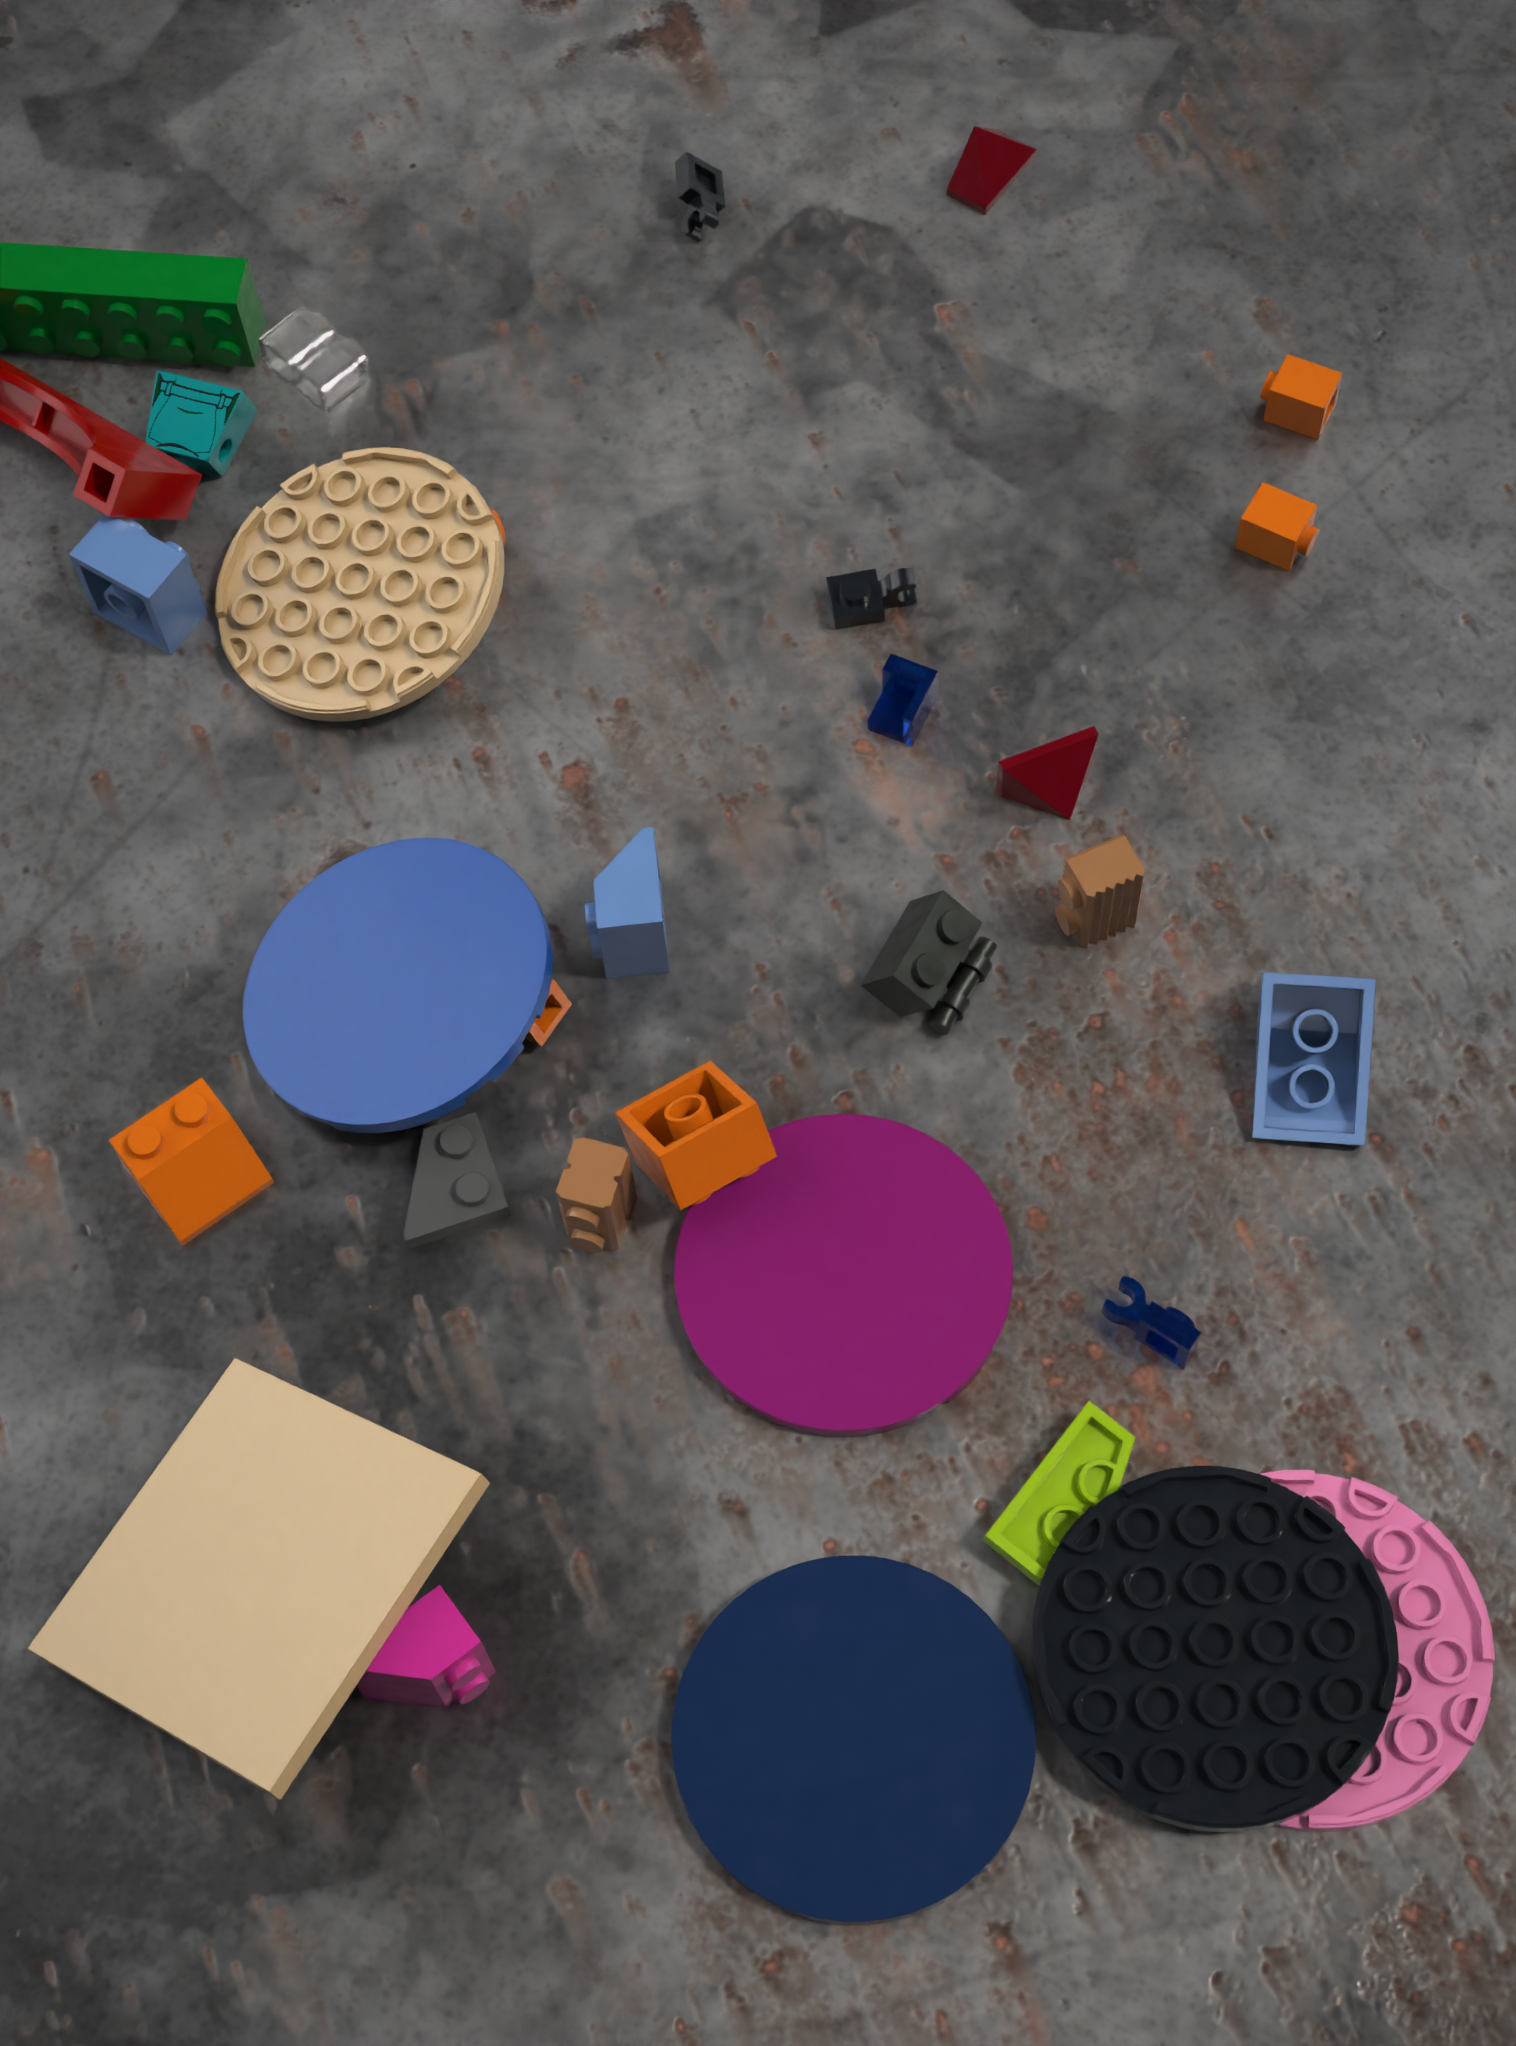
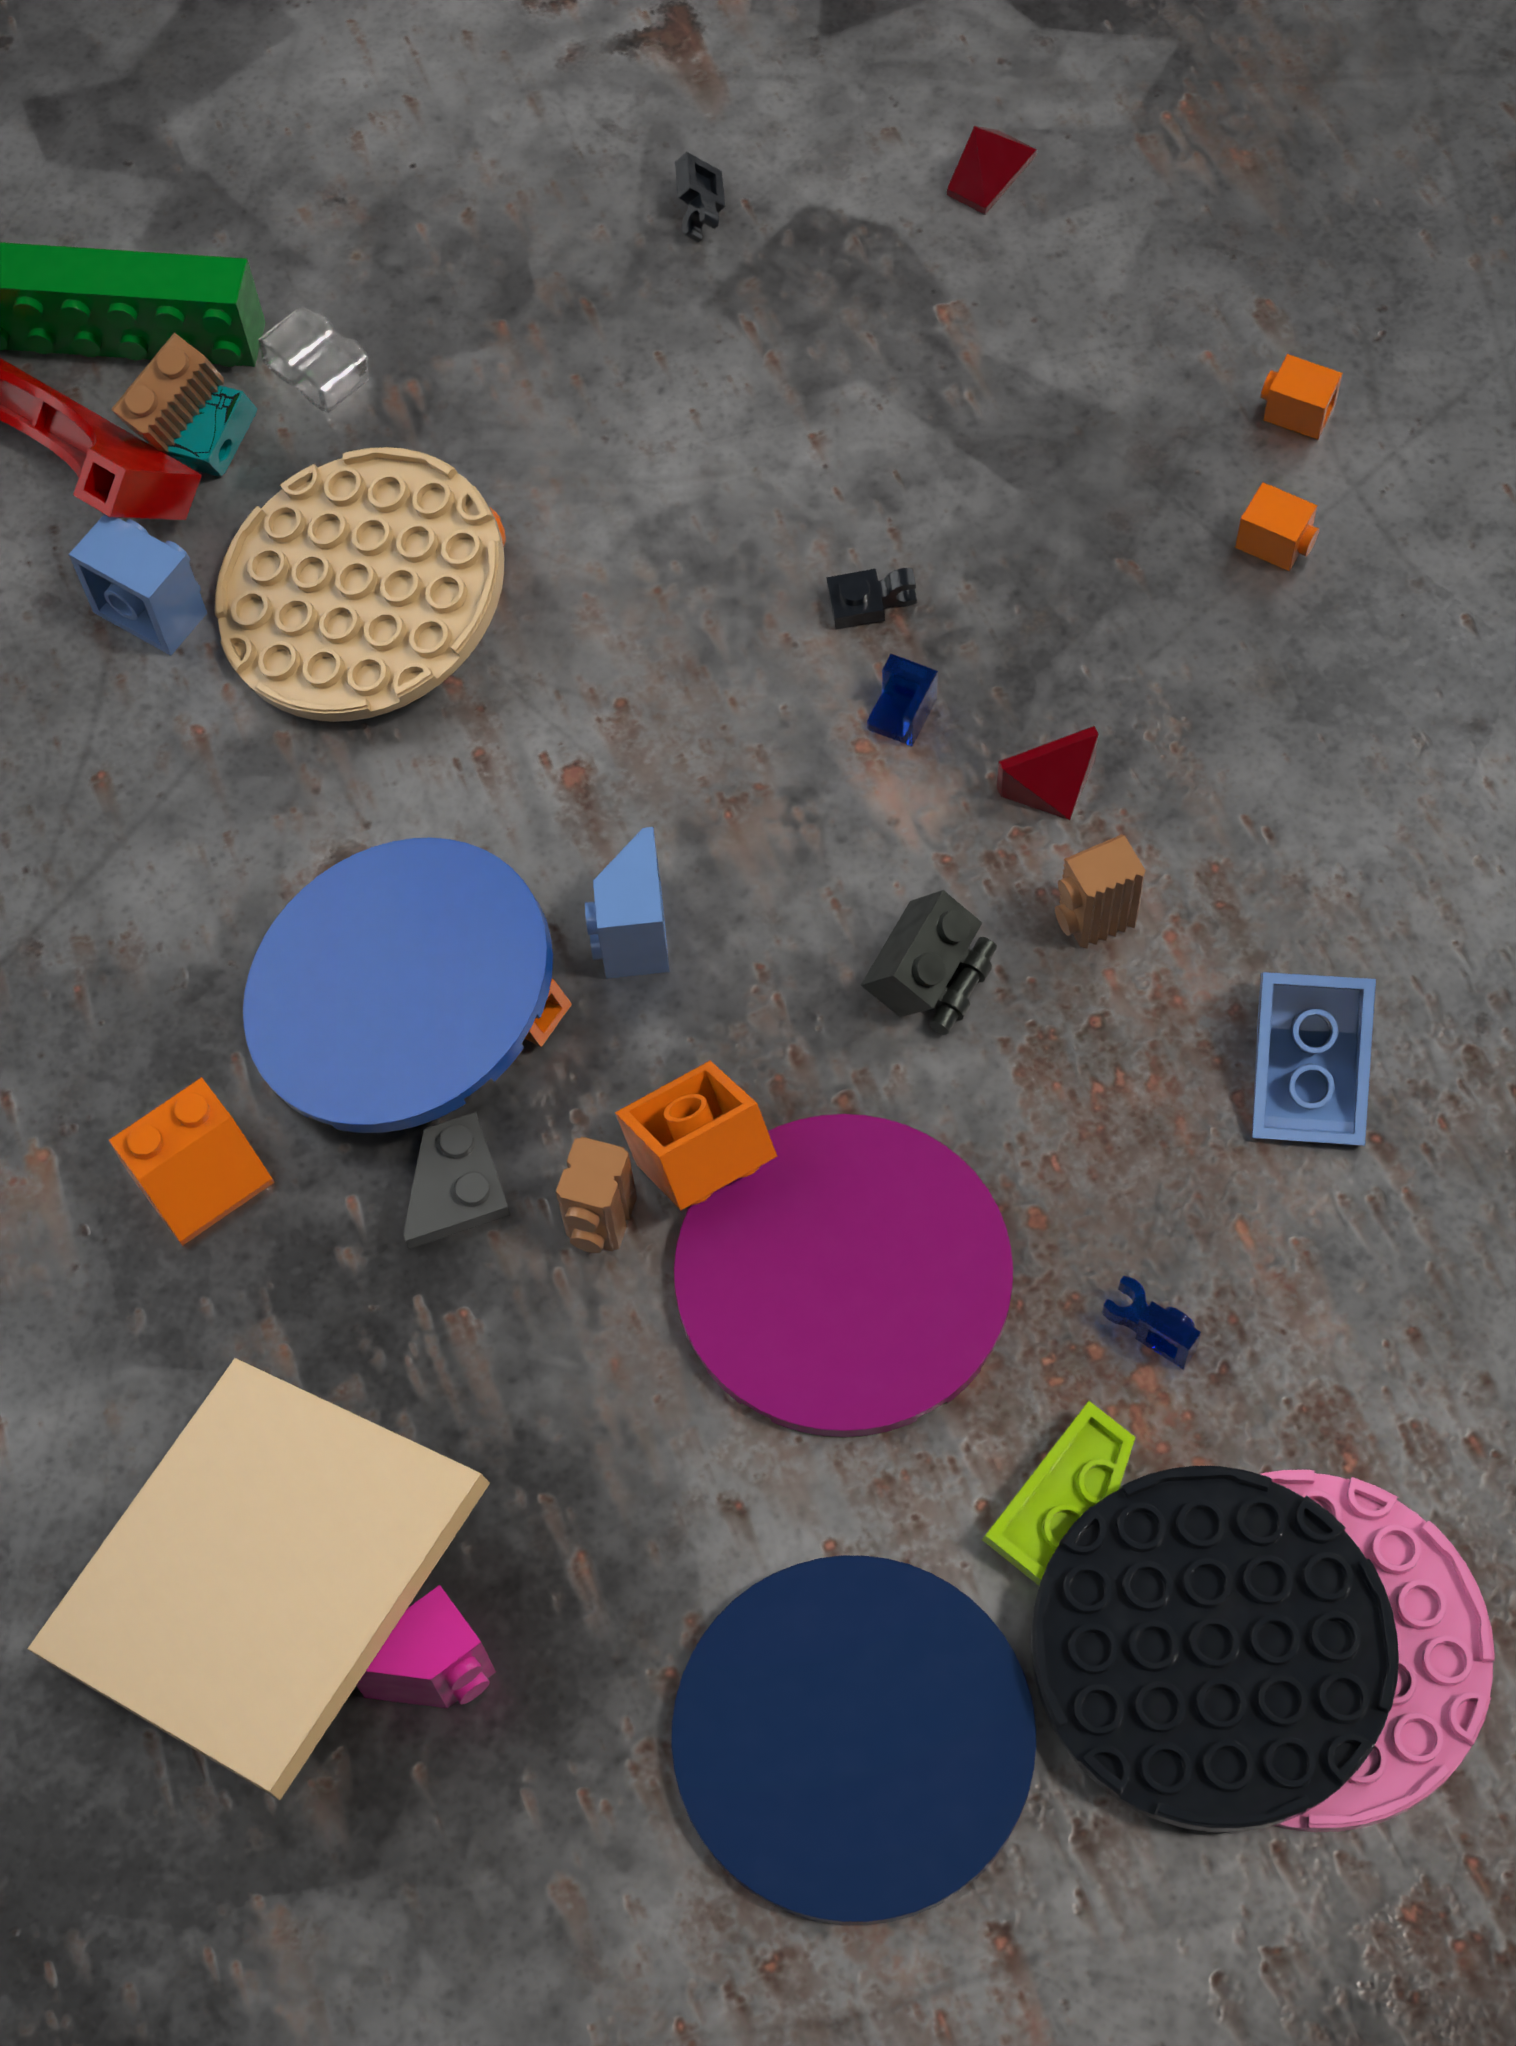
none -> medium nougat brick [111,333,224,453]

